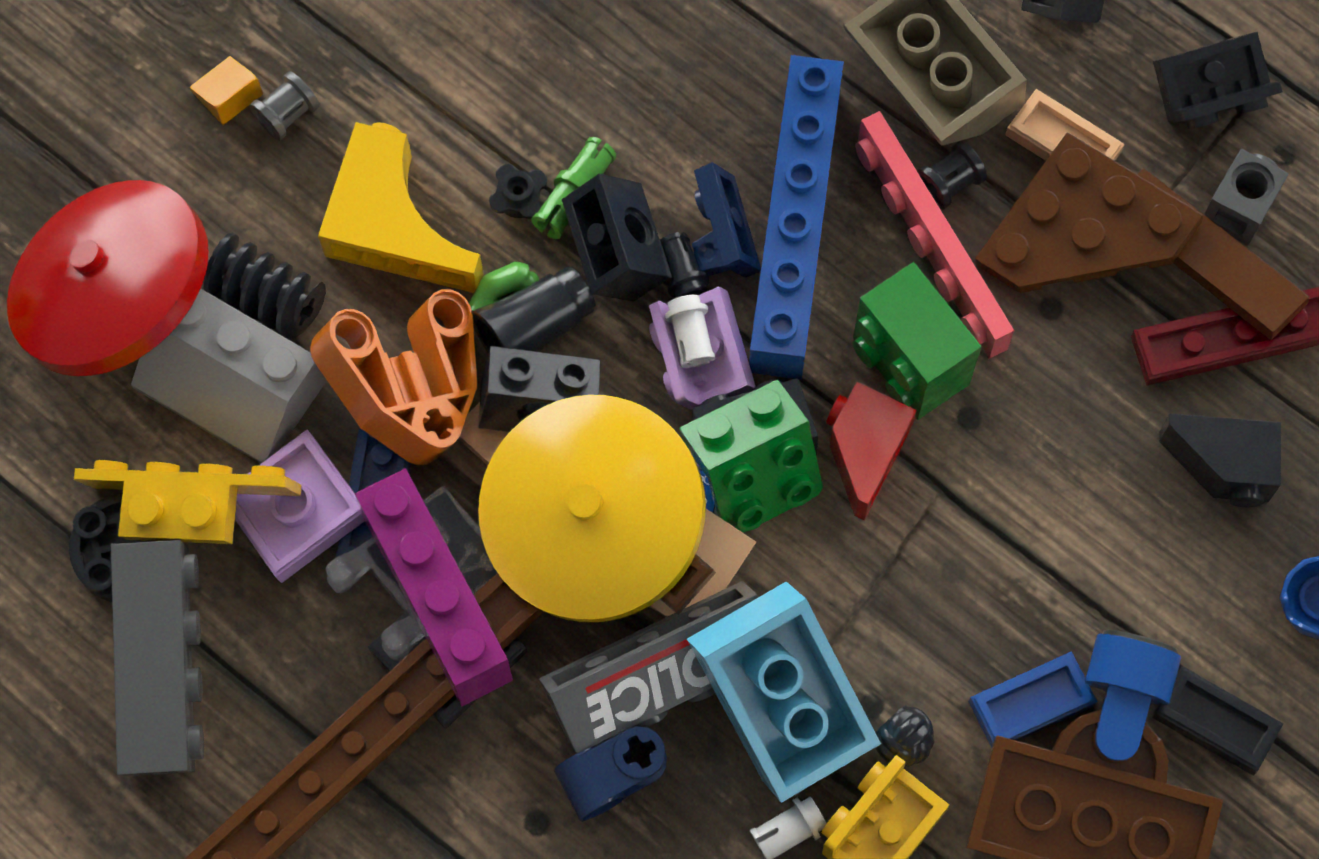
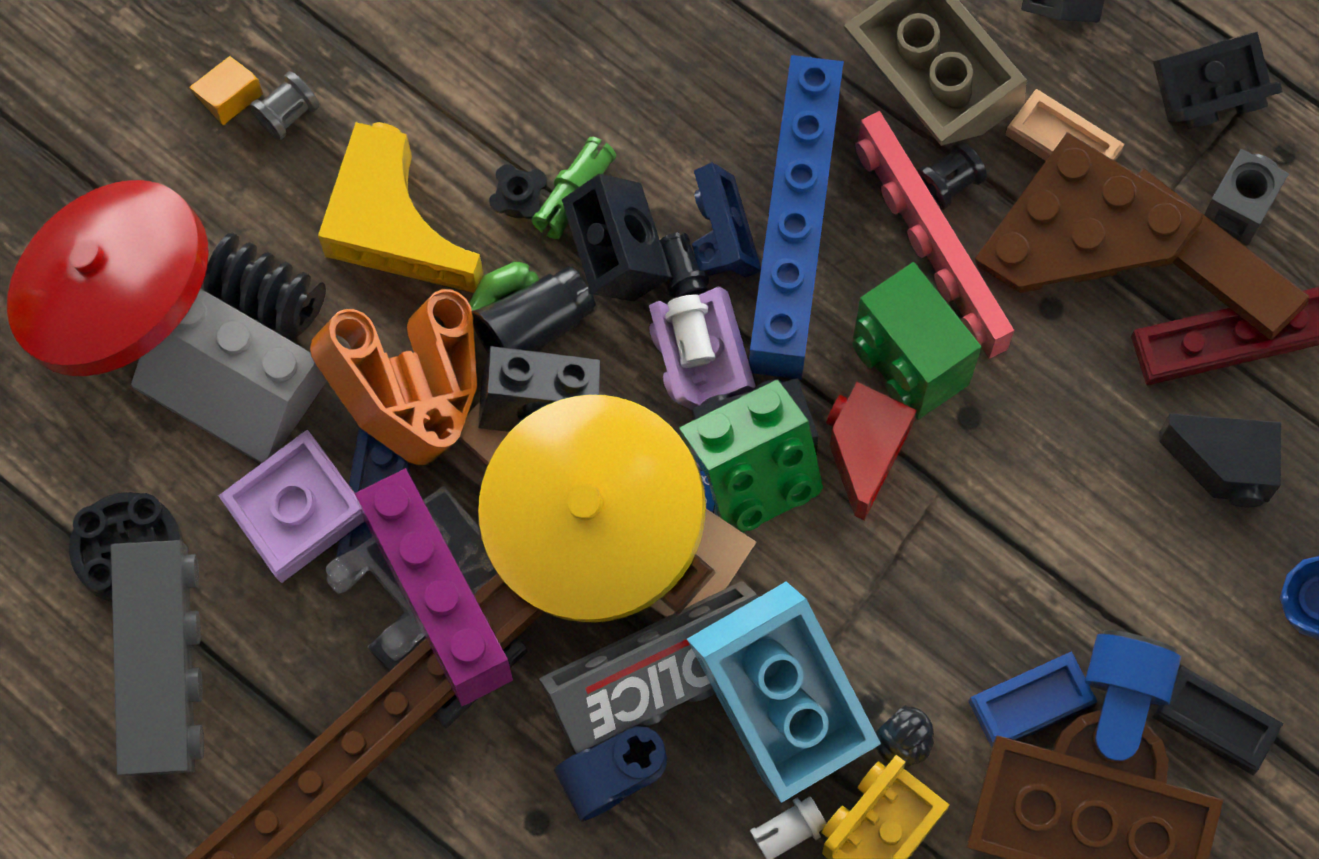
yellow bracket [74,460,302,544] -> none

